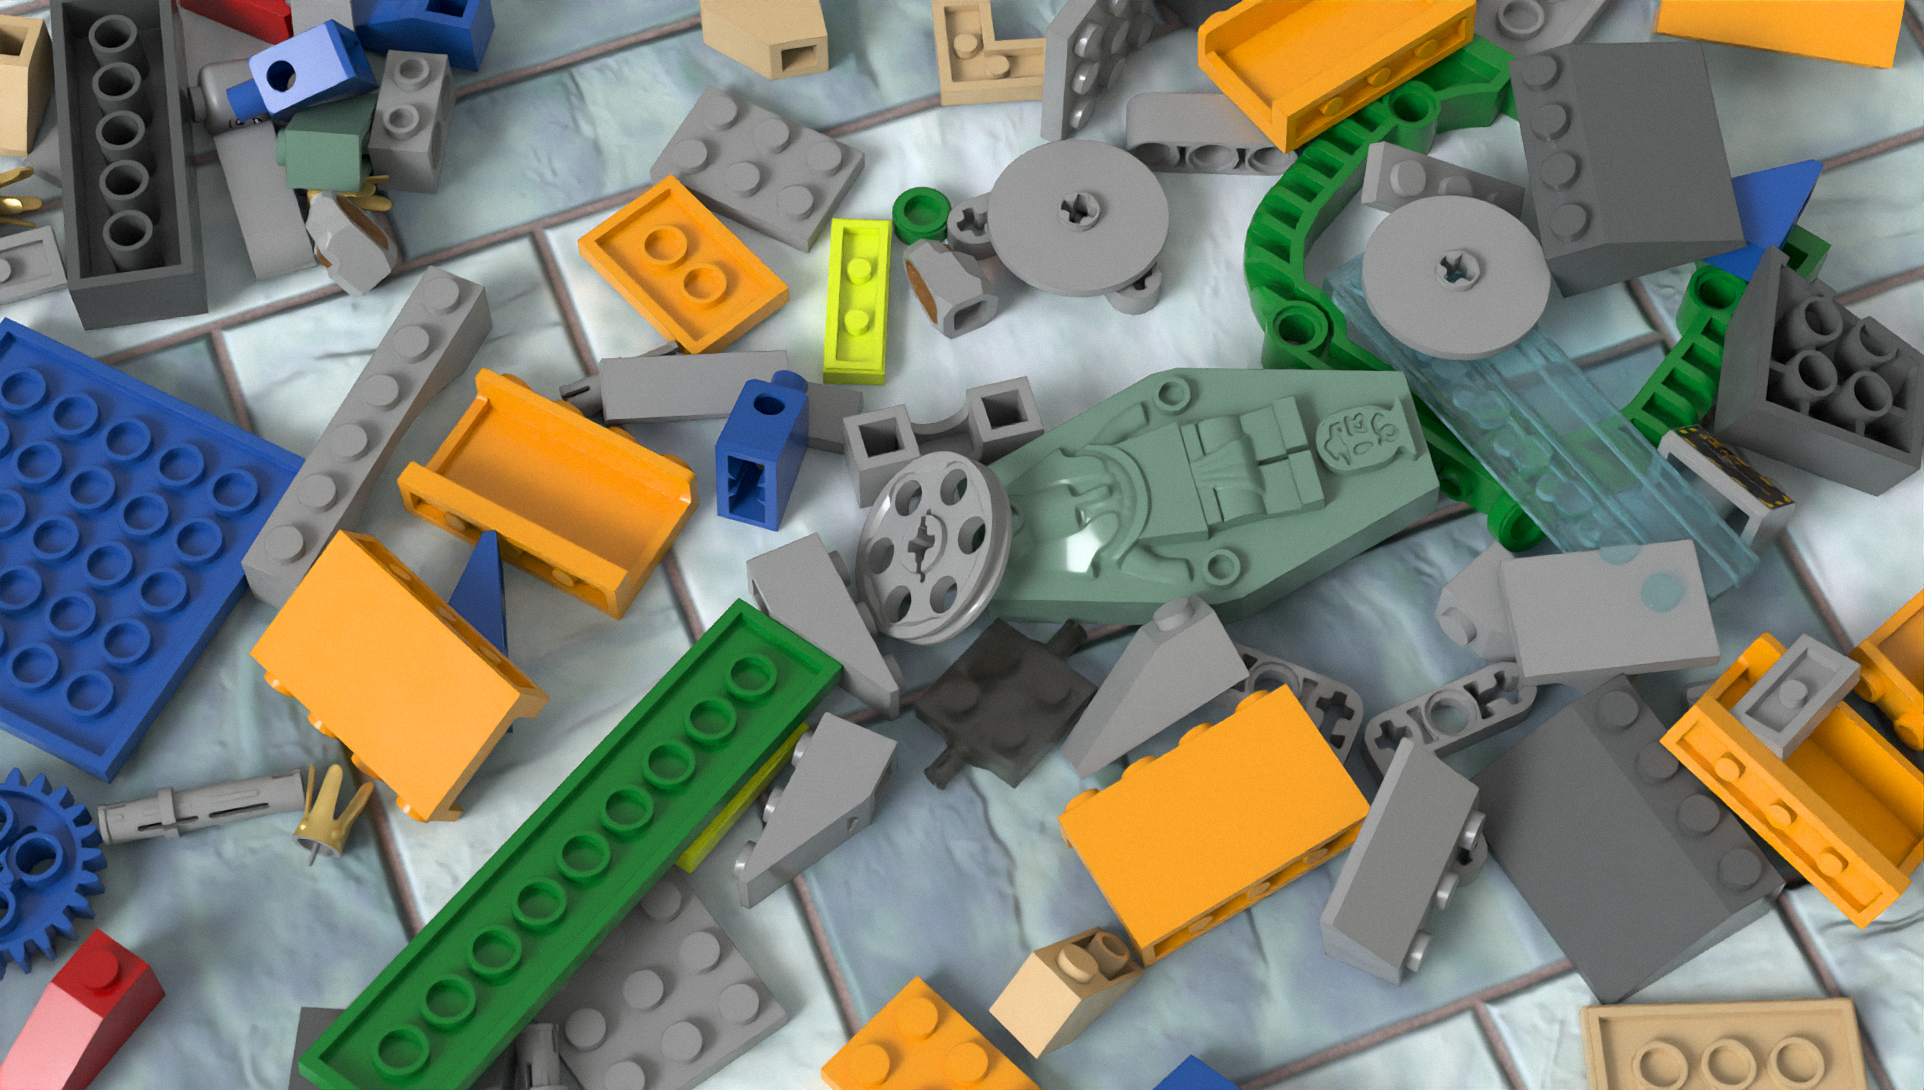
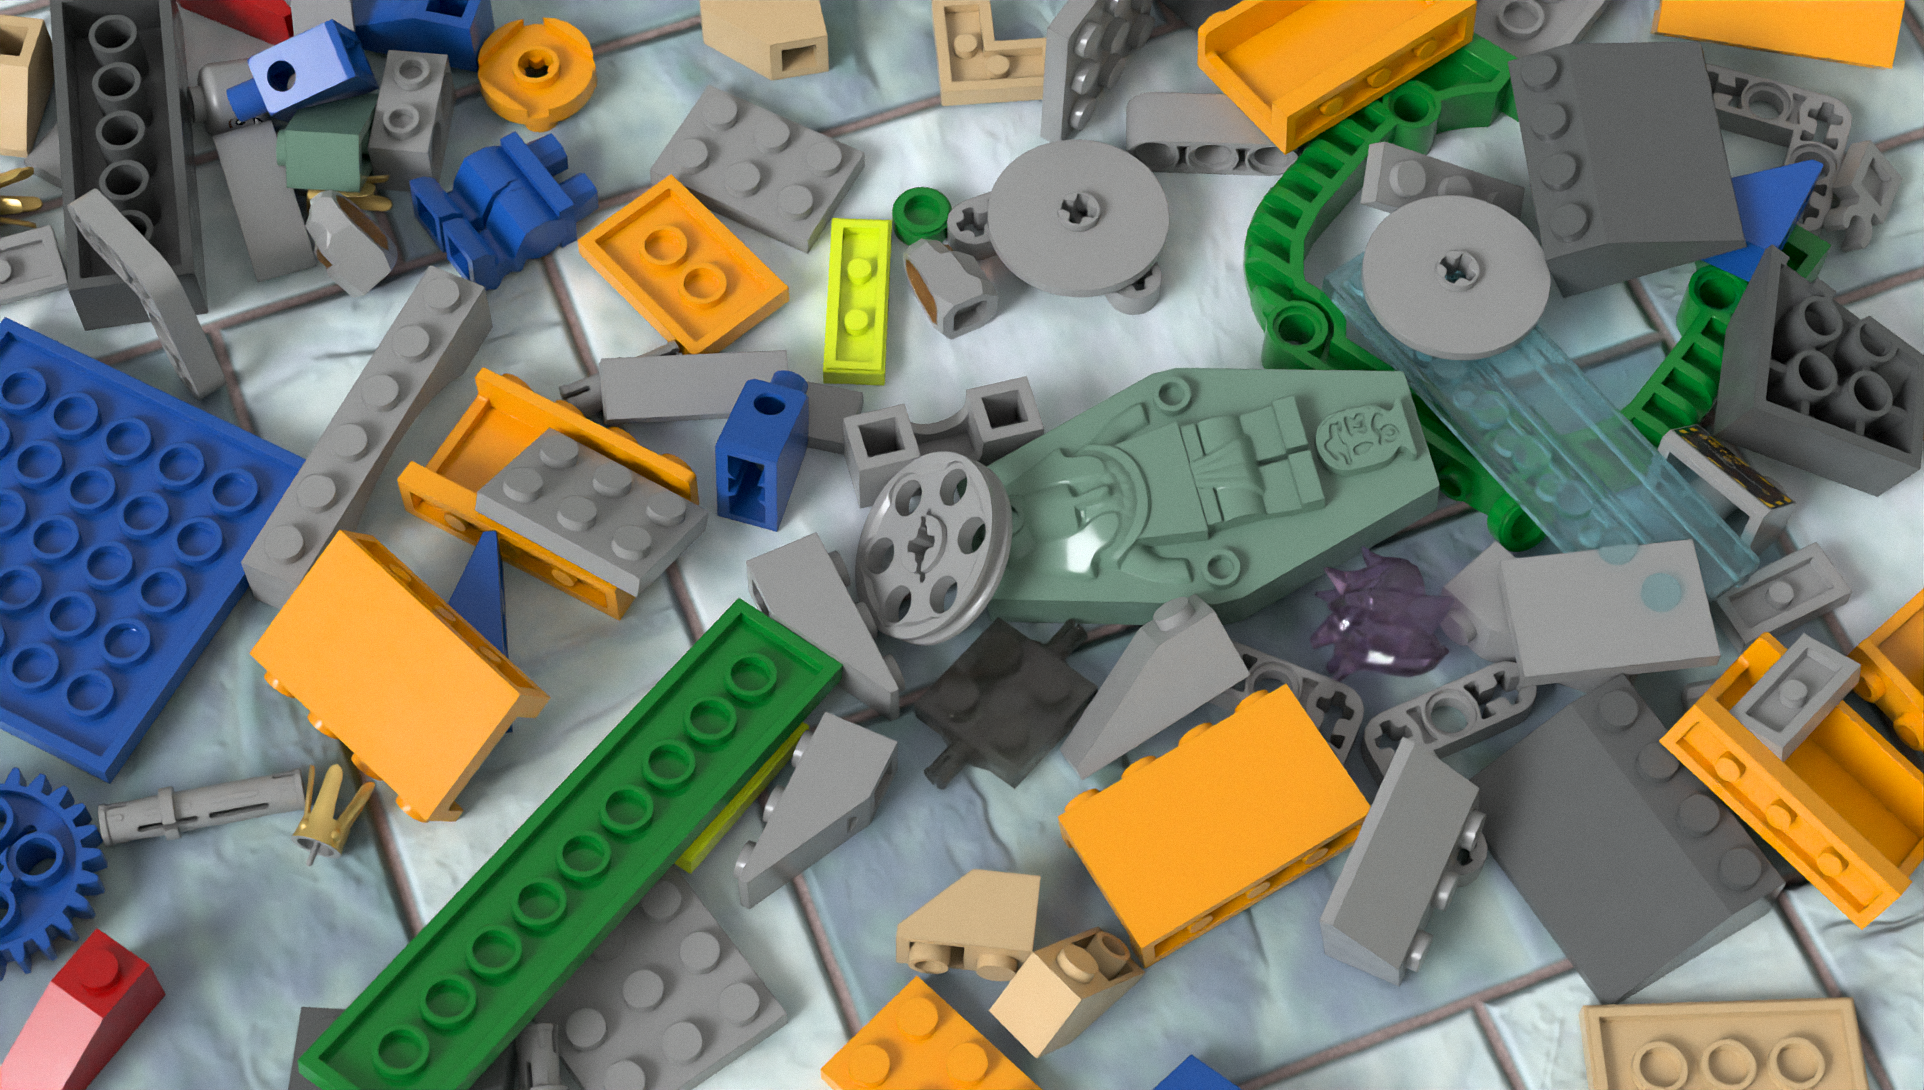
none -> light grey beam [67,188,226,401]
none -> blue hips [409,131,599,291]
none -> light grey plate [475,427,709,598]
none -> light orange plate [478,17,598,133]
none -> tan slope [896,869,1041,981]
none -> clear purple hair [1310,546,1455,682]
none -> light grey beam [1706,64,1852,237]
none -> light grey plate [1707,541,1853,655]
none -> light grey plate [1823,140,1903,252]

